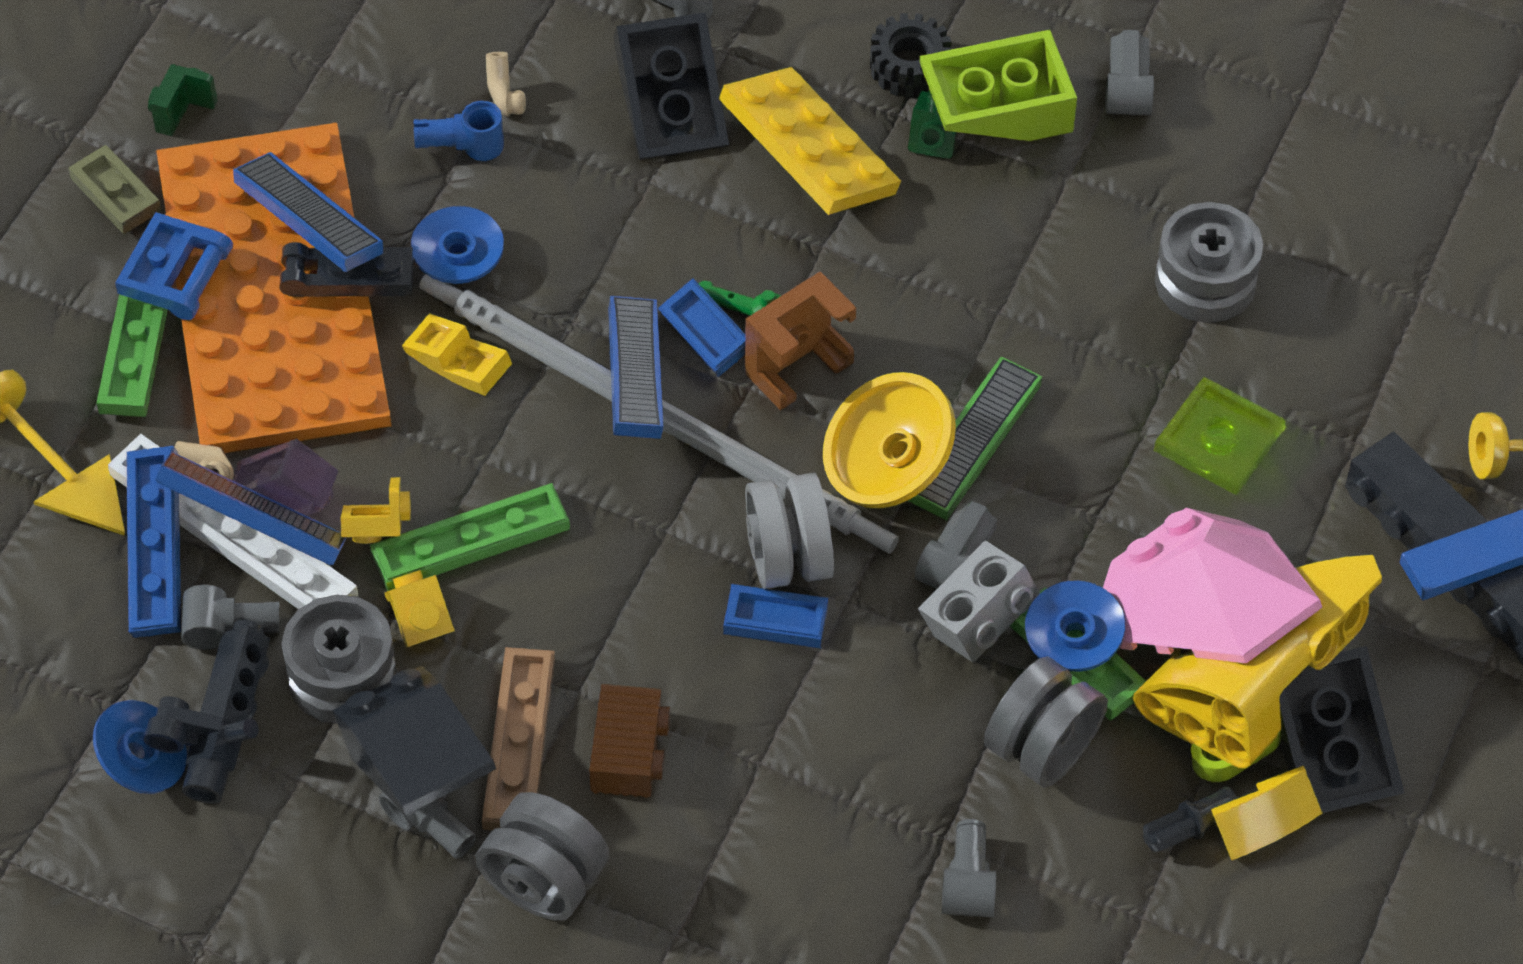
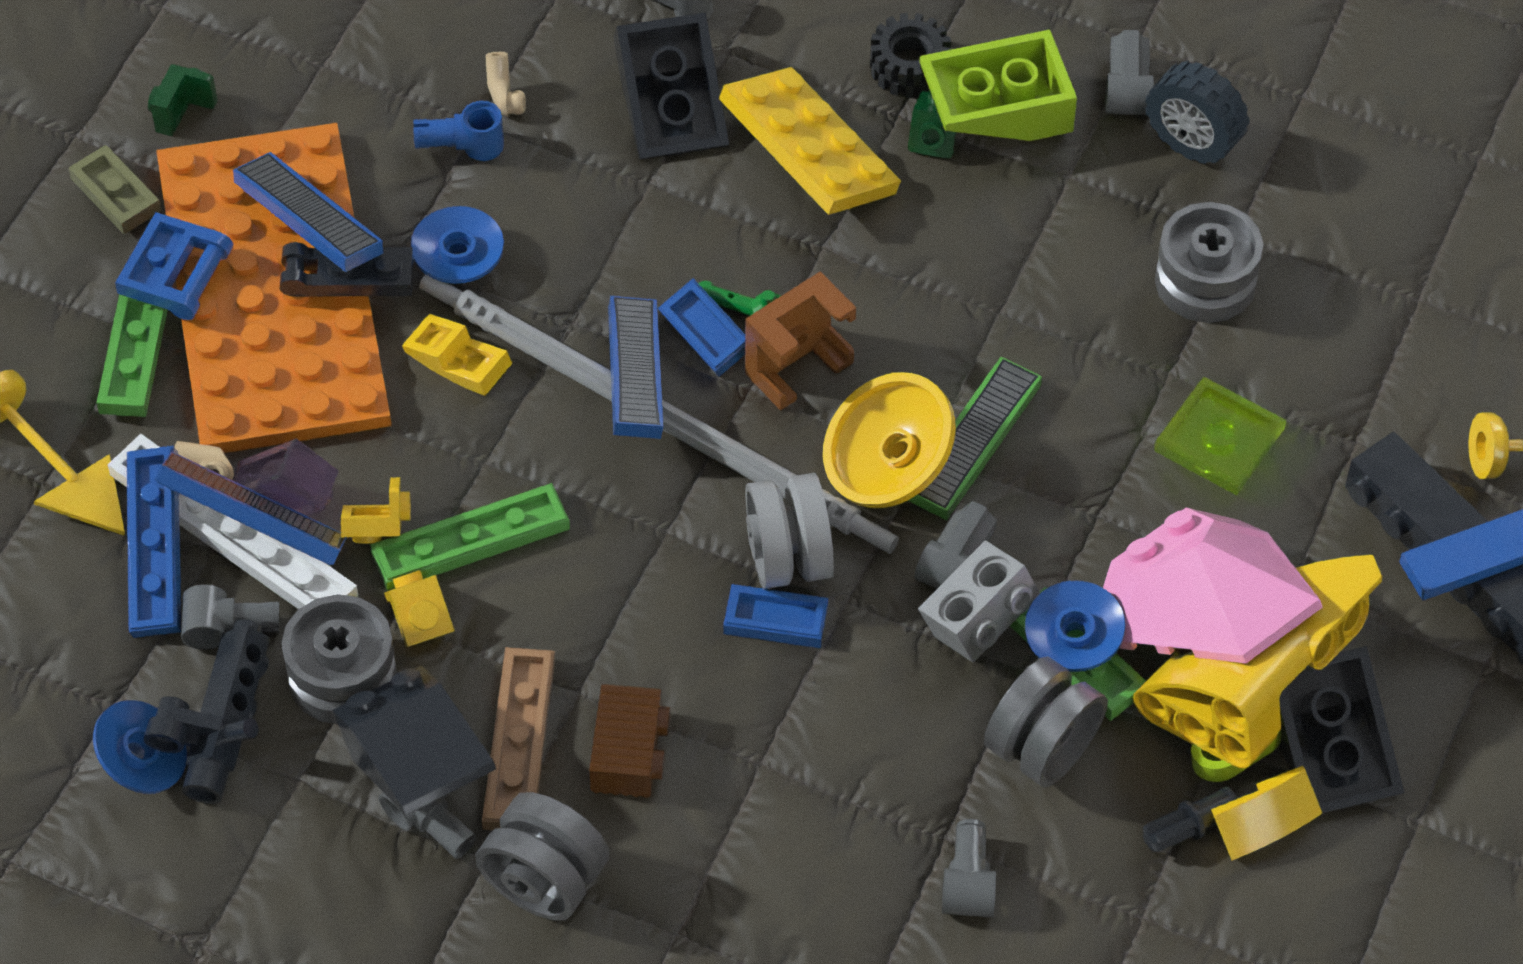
none -> black wheel [1145,61,1250,164]

